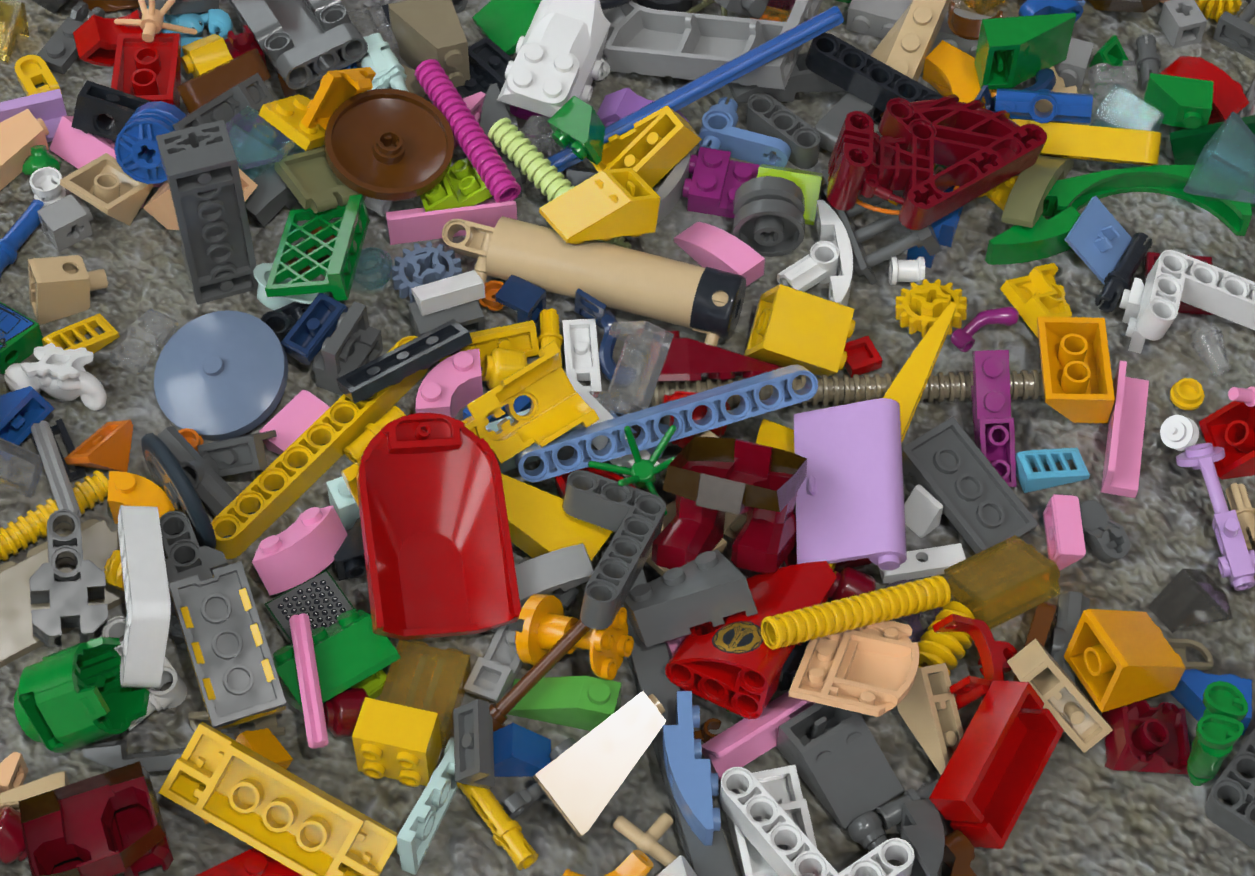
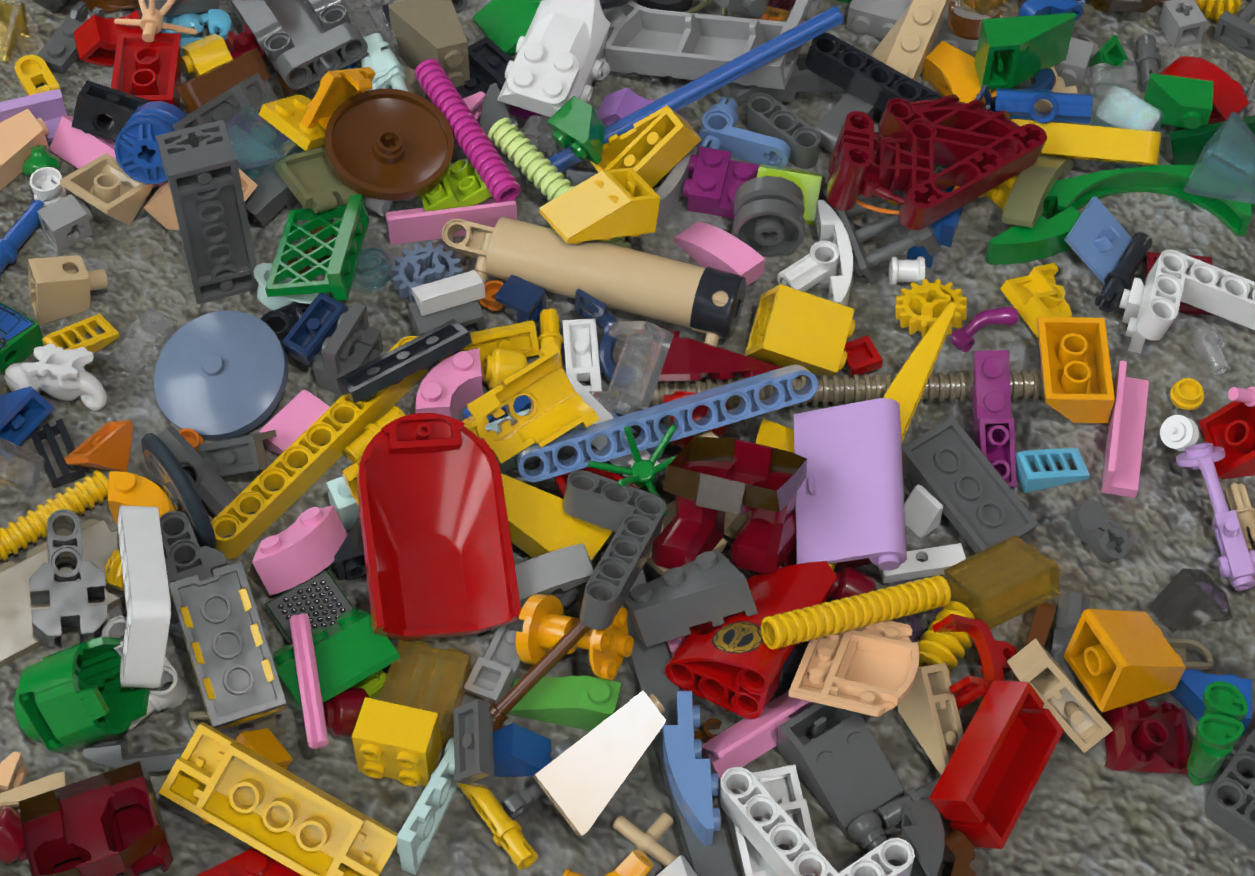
light grey axle [31,420,82,519] -> none
bright pink slope [1043,494,1086,573] -> none

